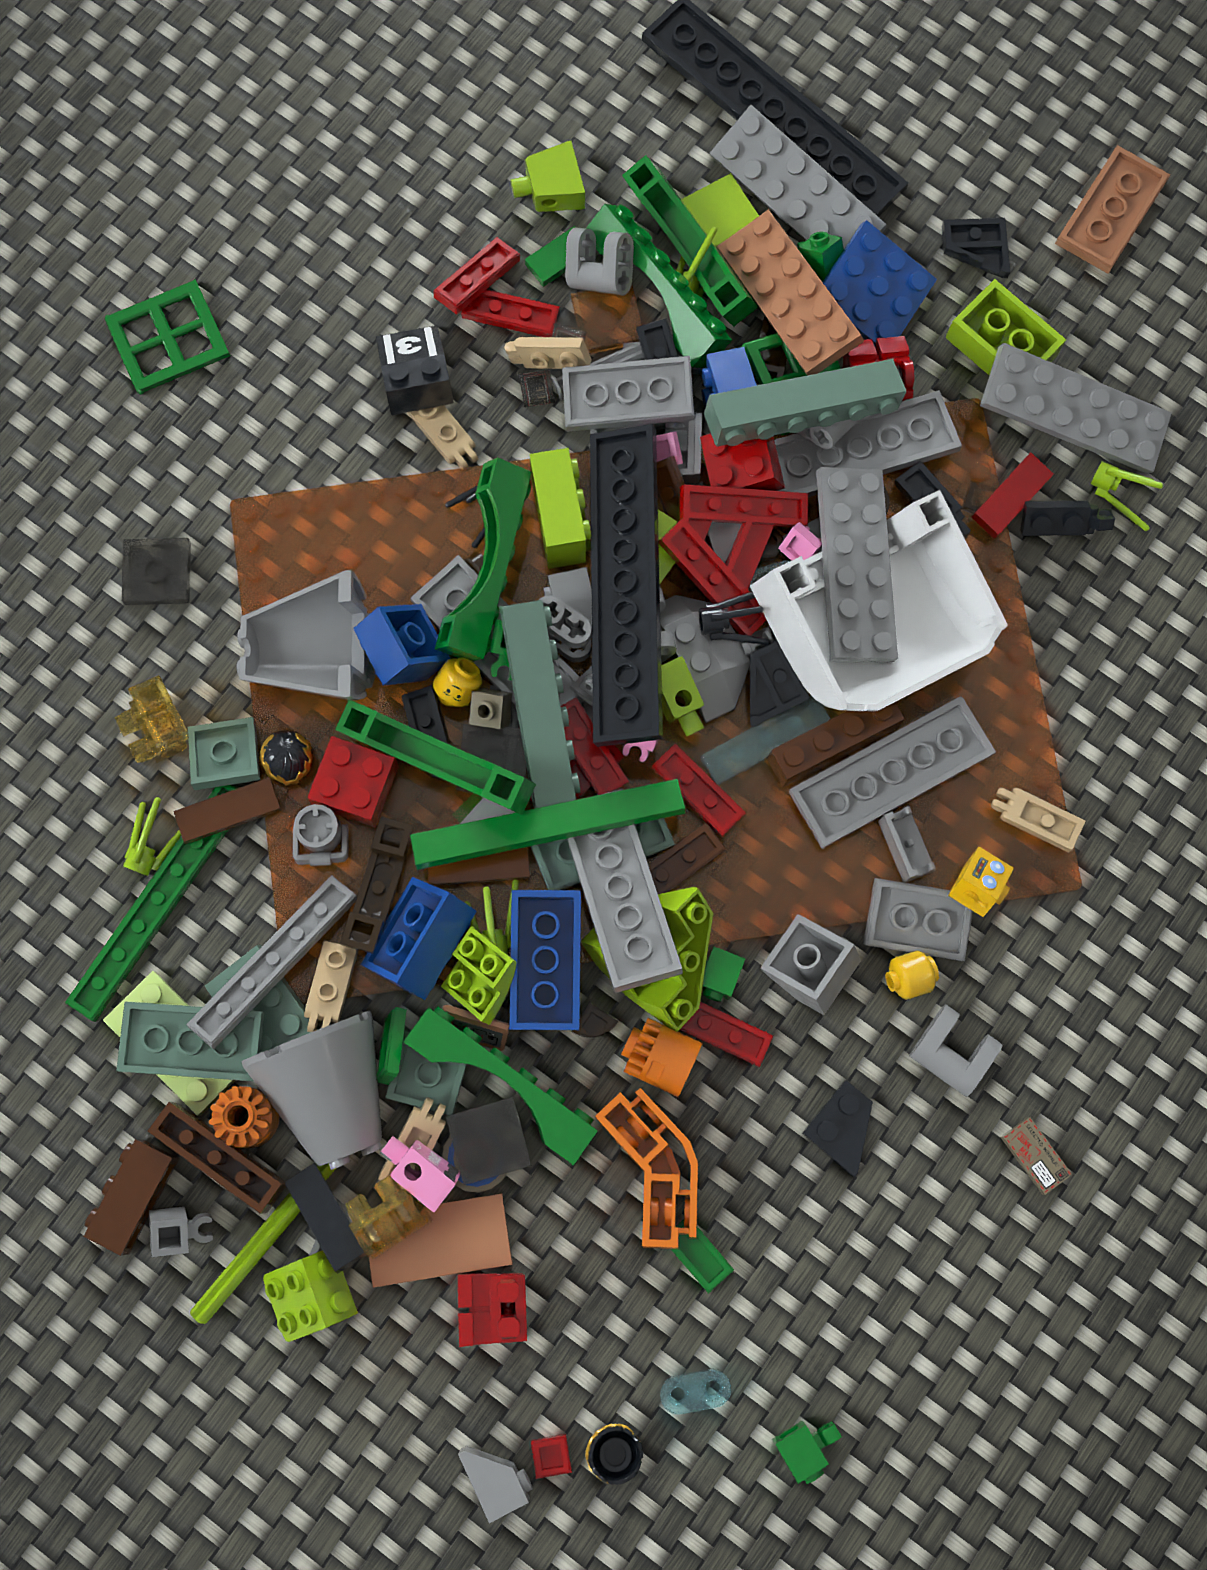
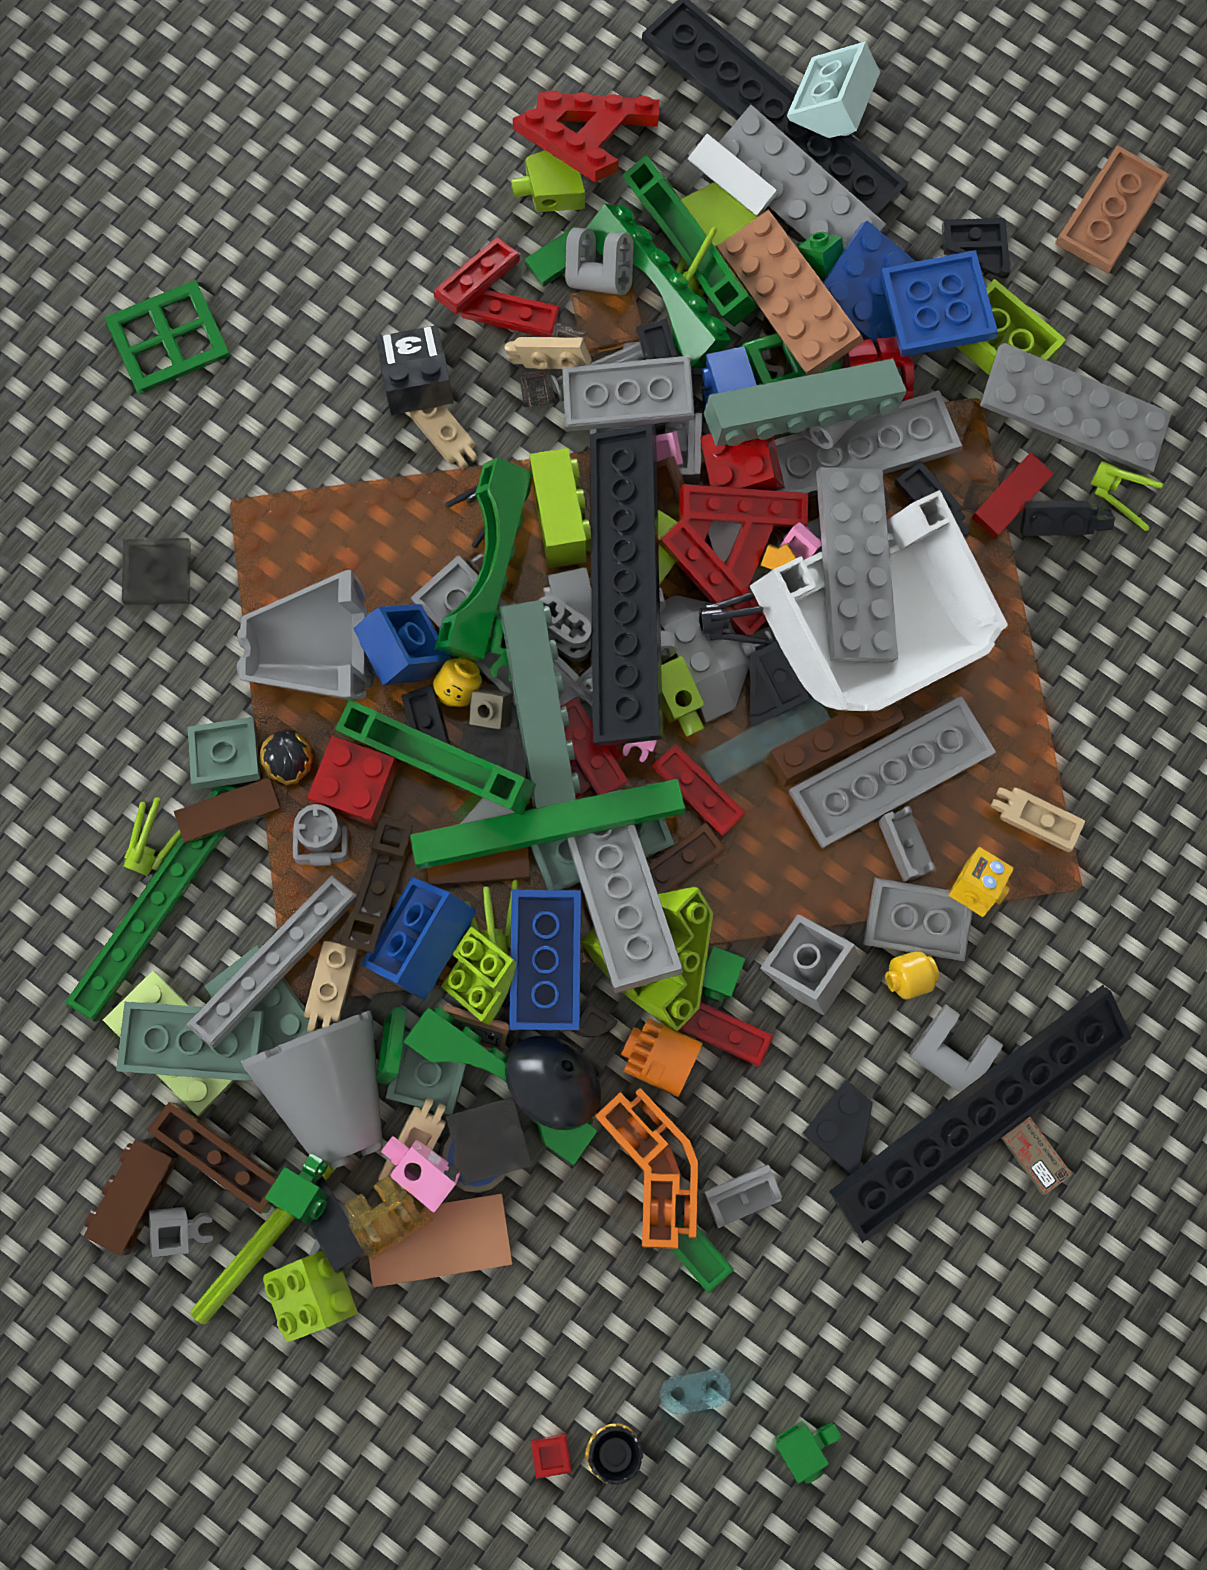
clear yellow hips [115,675,189,763] -> none
orange gear [209,1086,280,1148] -> none
red hips [457,1273,527,1347] -> none
light grey slope [458,1446,533,1523] -> none
none -> green brick [265,1153,328,1226]
none -> black dish [505,1036,601,1130]
none -> red plate [513,90,660,182]
none -> white tile [688,134,778,217]
none -> light grey hinge [703,1165,782,1228]
none -> light orange piece [761,542,797,570]
none -> light aqua slope [787,41,880,138]
none -> black plate [829,985,1132,1243]
none -> blue plate [881,250,998,357]

